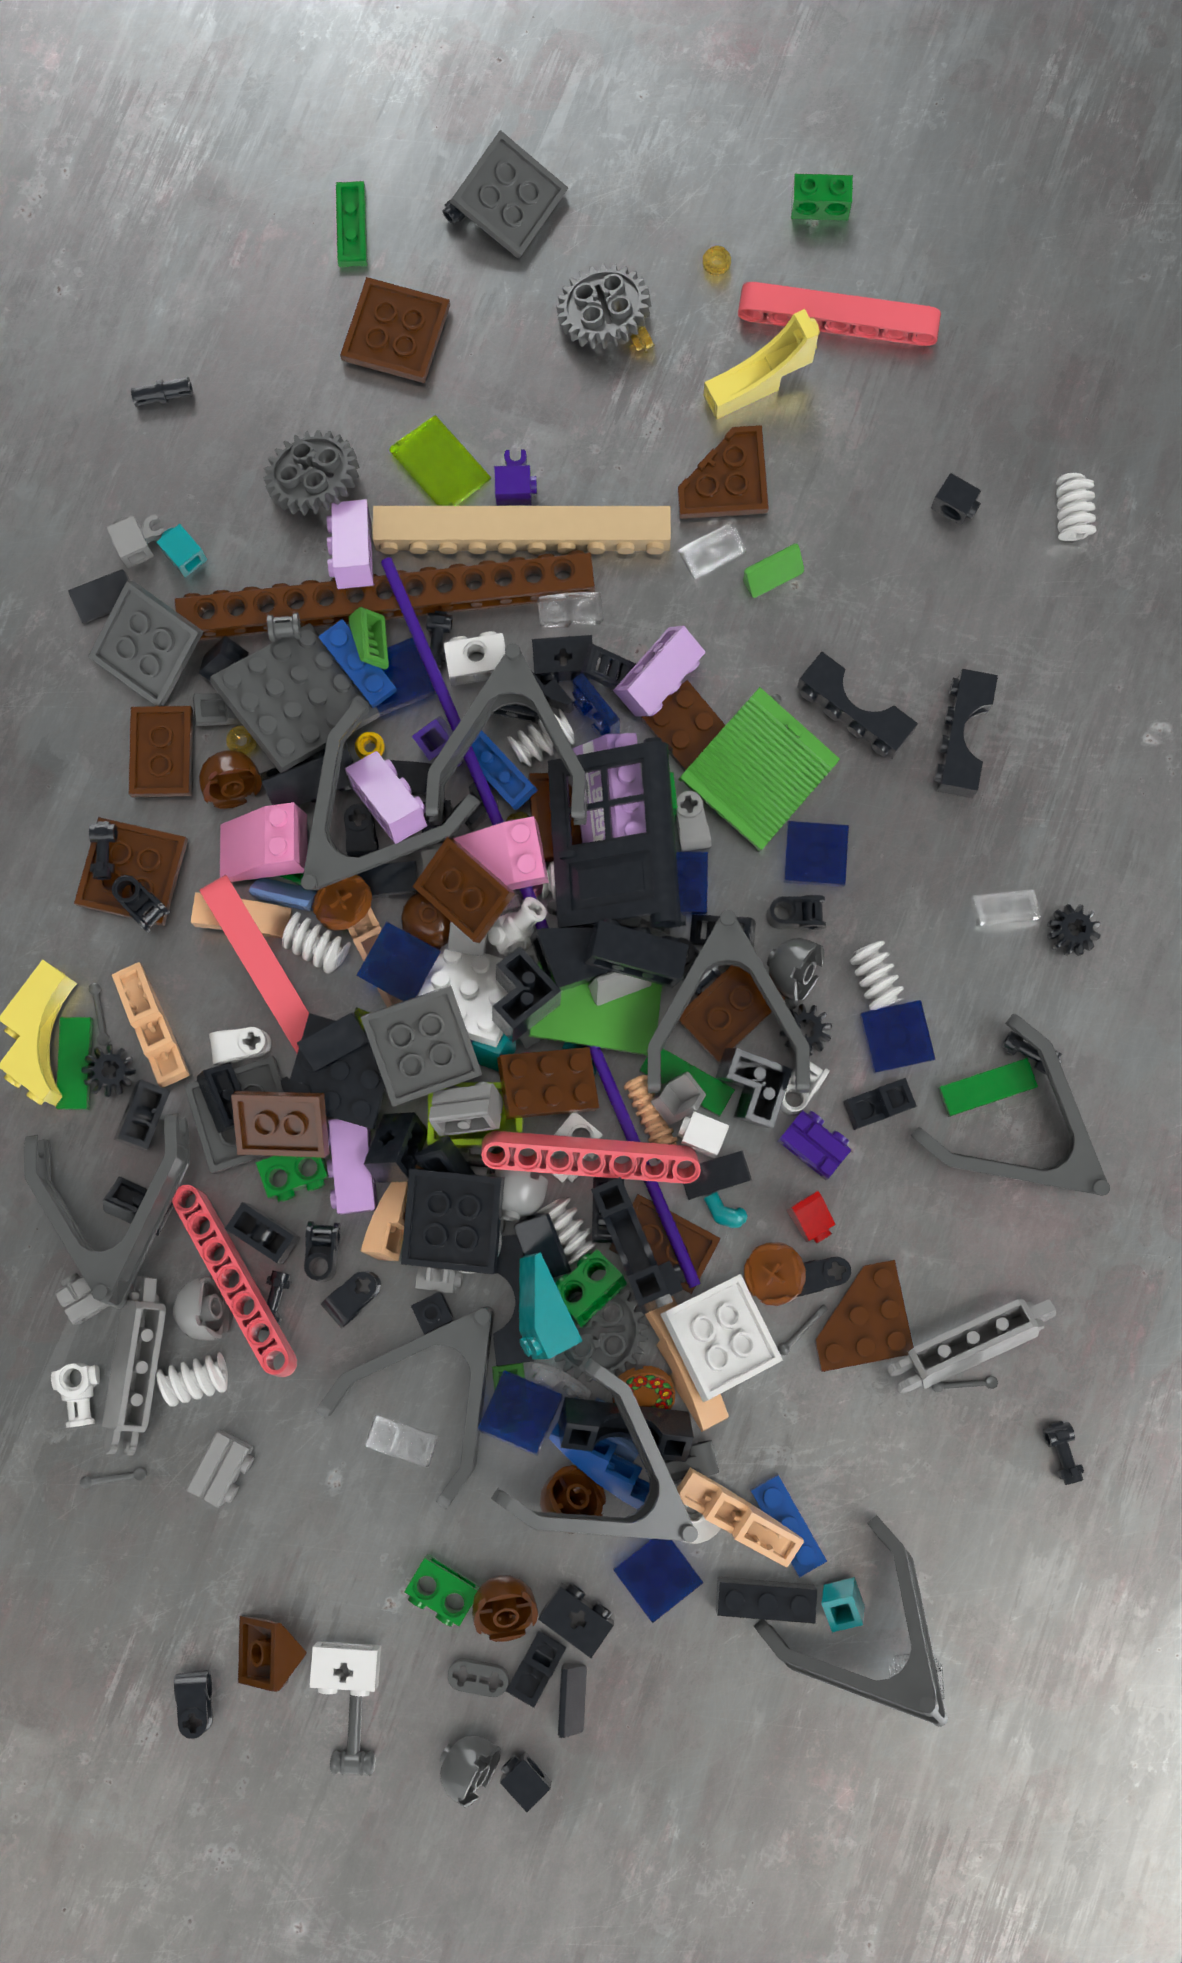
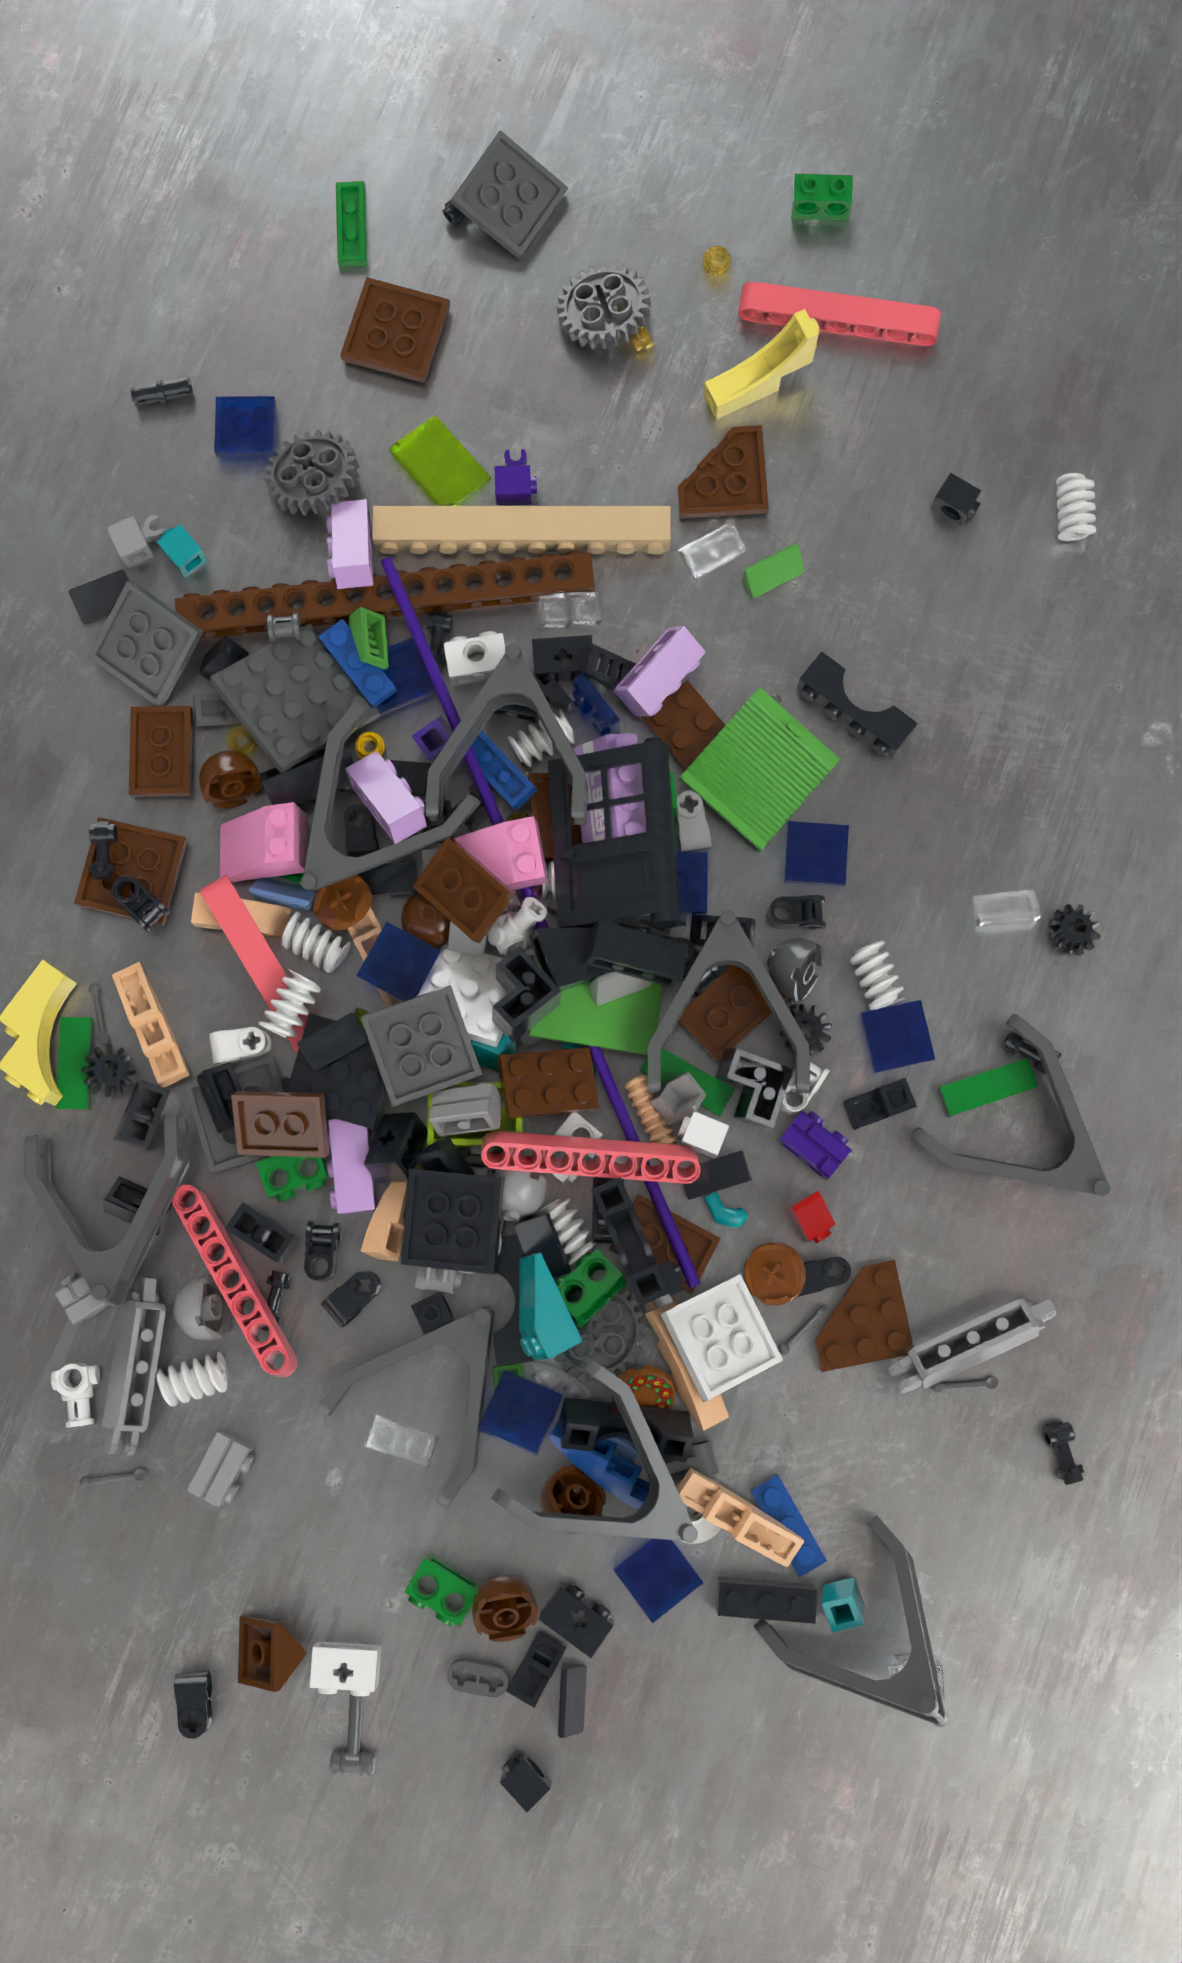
dark grey cylinder [440,1736,501,1808] -> none
black arch [934,669,998,798] -> none
none -> clear blue plate [214,396,276,457]
none -> white piece [259,969,321,1038]

